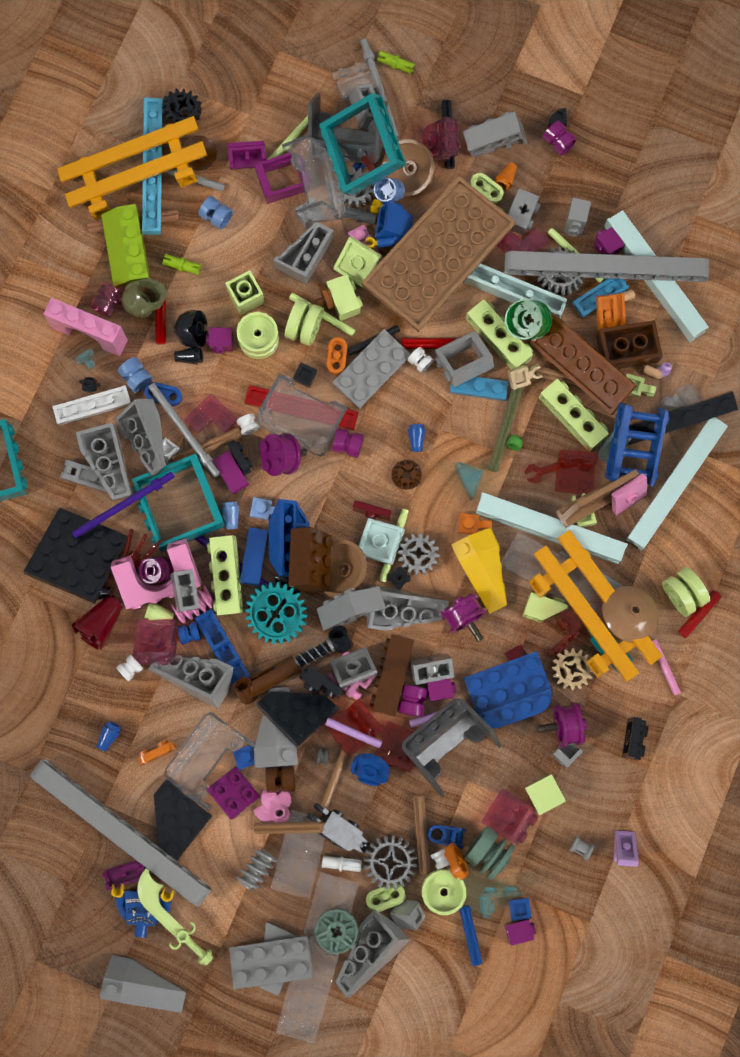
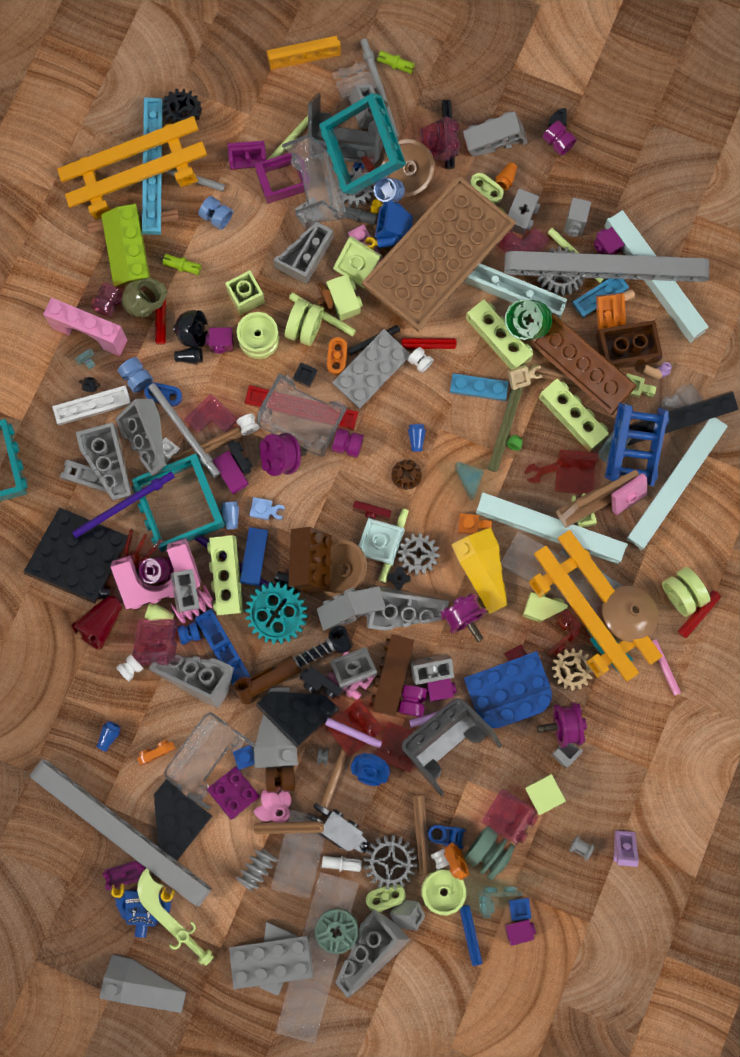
reddish brown dish [182,136,217,171] -> none
blue wedge [269,499,309,577] -> none
light grey window [435,331,494,387] -> none
black plate [622,717,648,761] -> none
none -> light orange fence [266,36,341,70]

